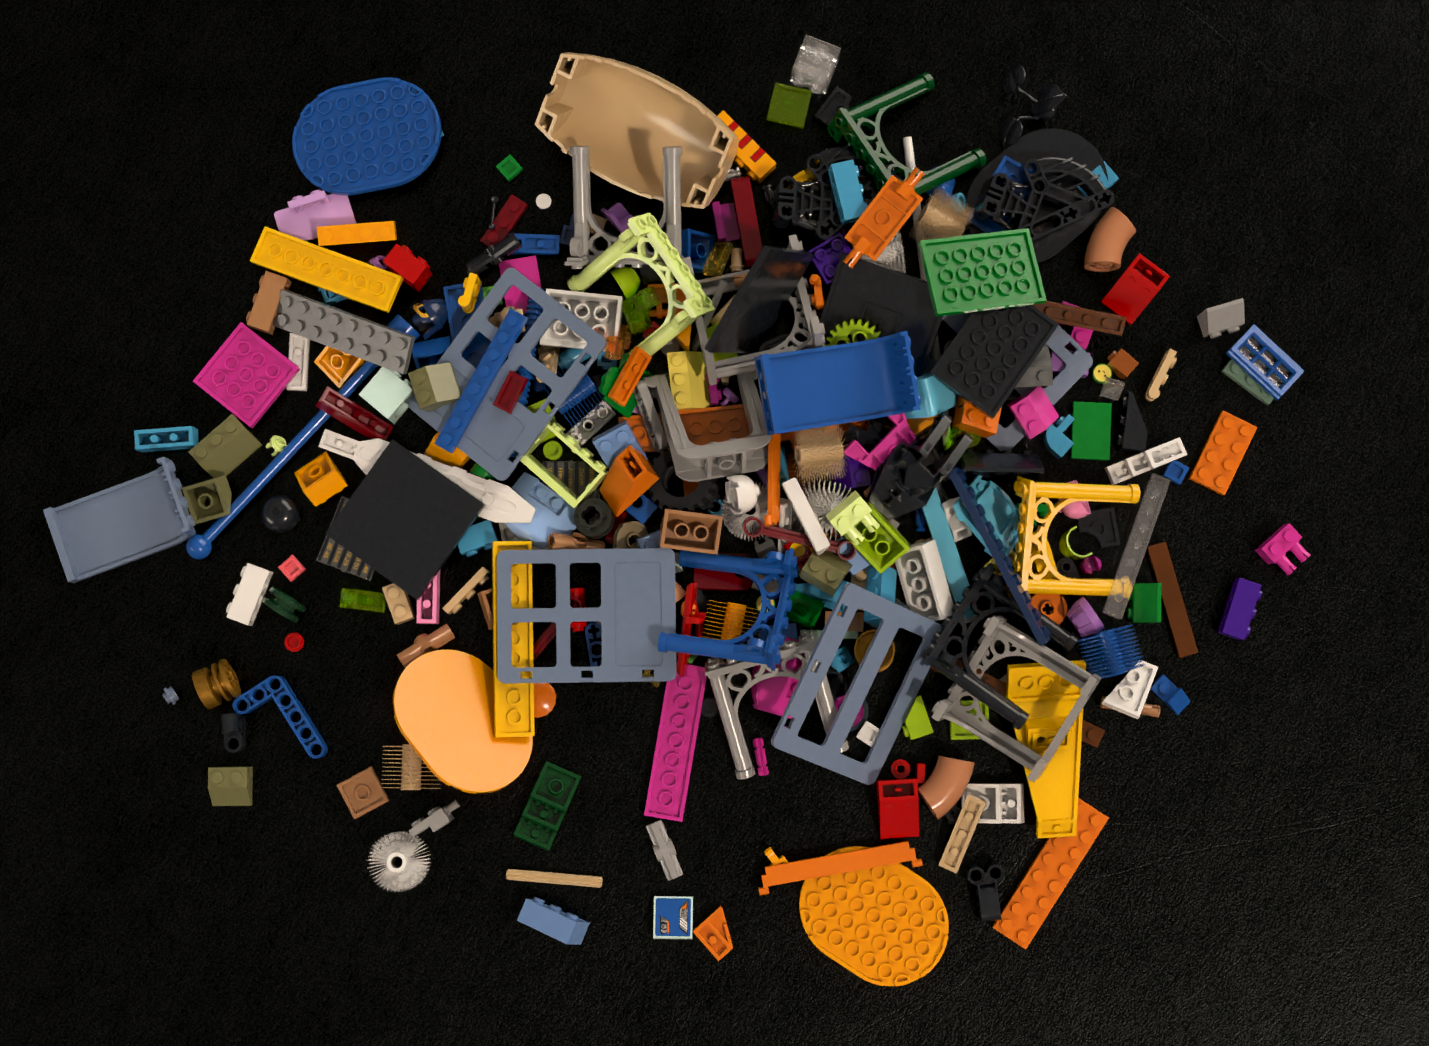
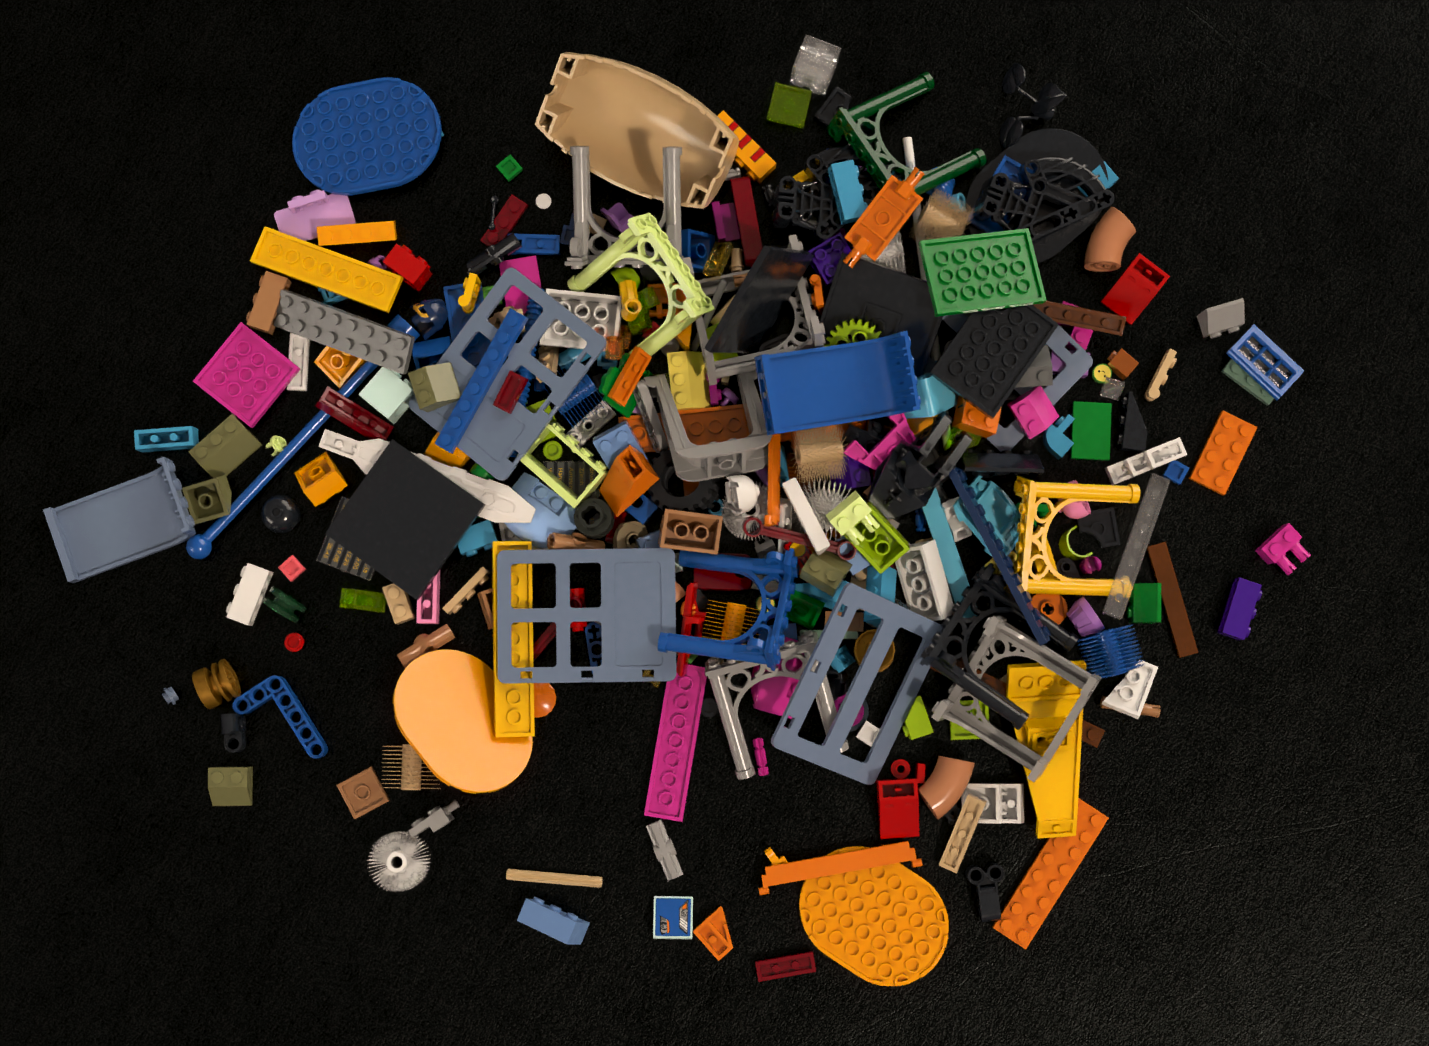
dark green slope [513,761,582,851] -> none
blue slope [1150,675,1191,715] -> none
none -> yellow piece [619,280,642,322]
none -> dark red plate [755,951,816,982]

